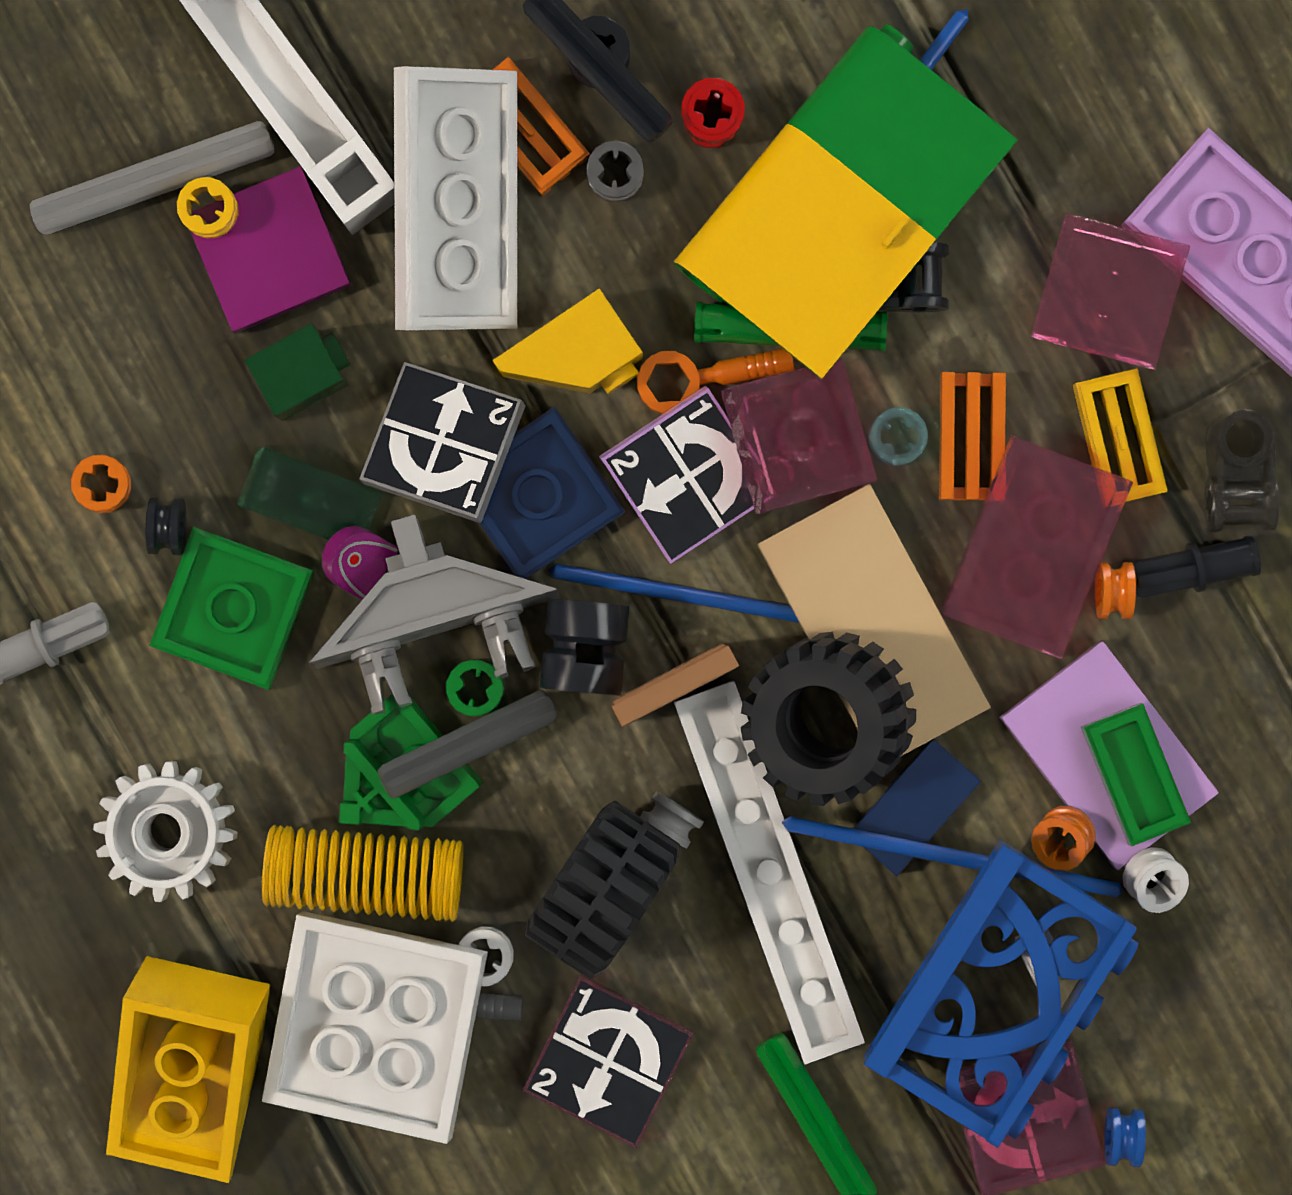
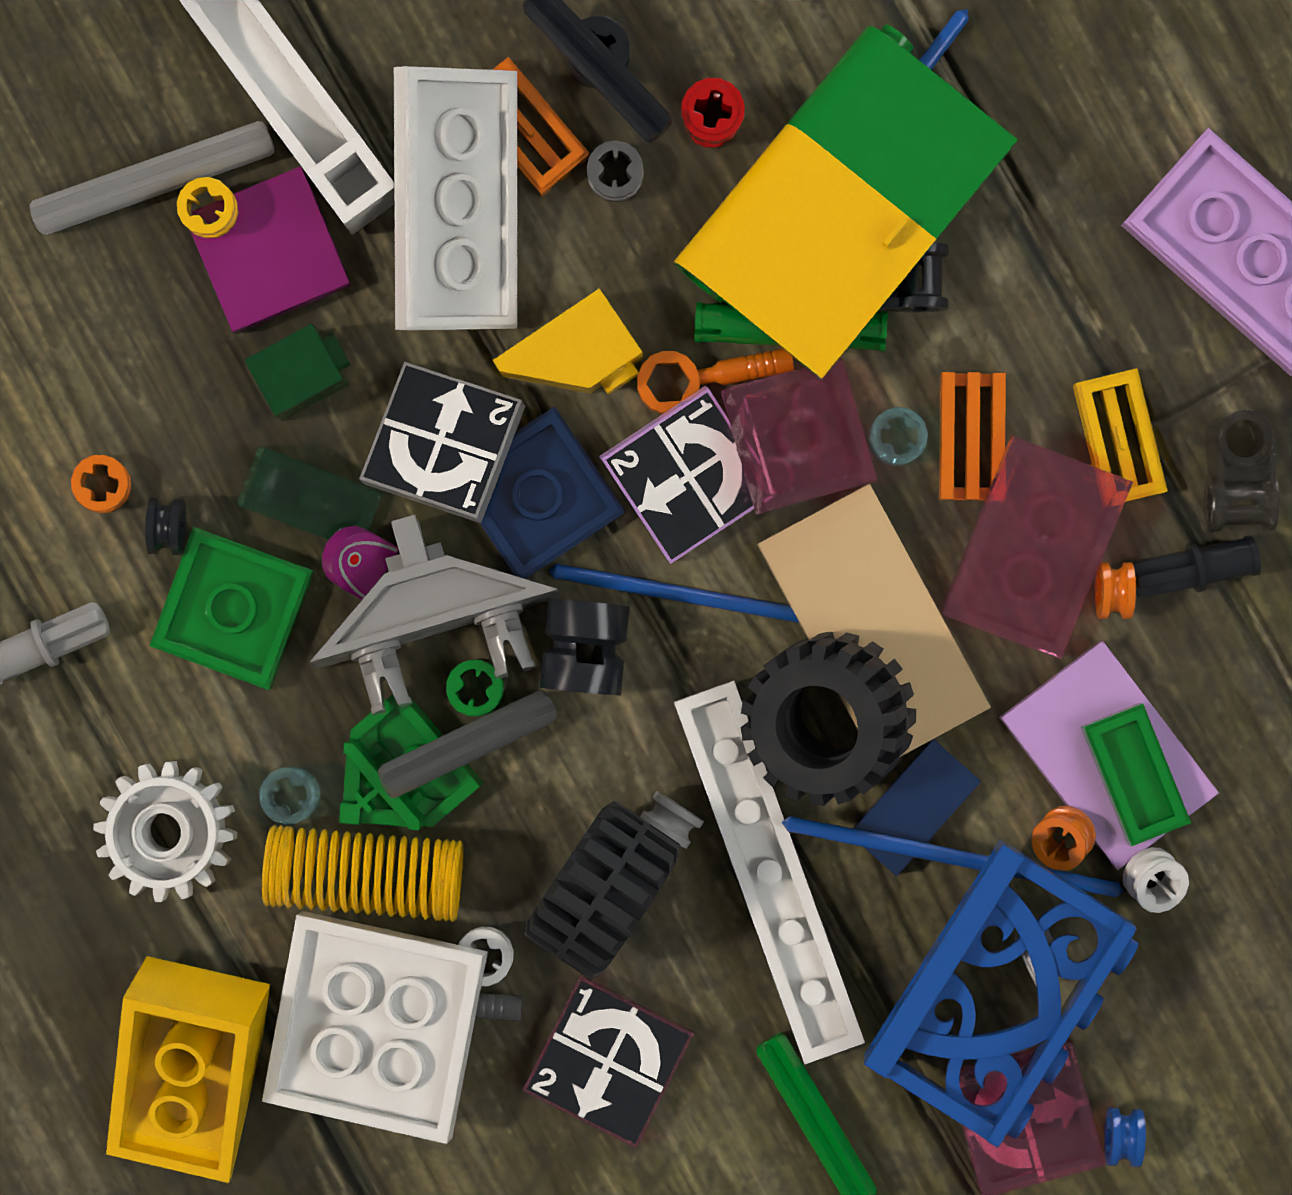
medium nougat tile [612,644,739,727] -> none
clear pink tile [1031,213,1190,370] -> none
none -> clear light blue bush [259,766,320,825]

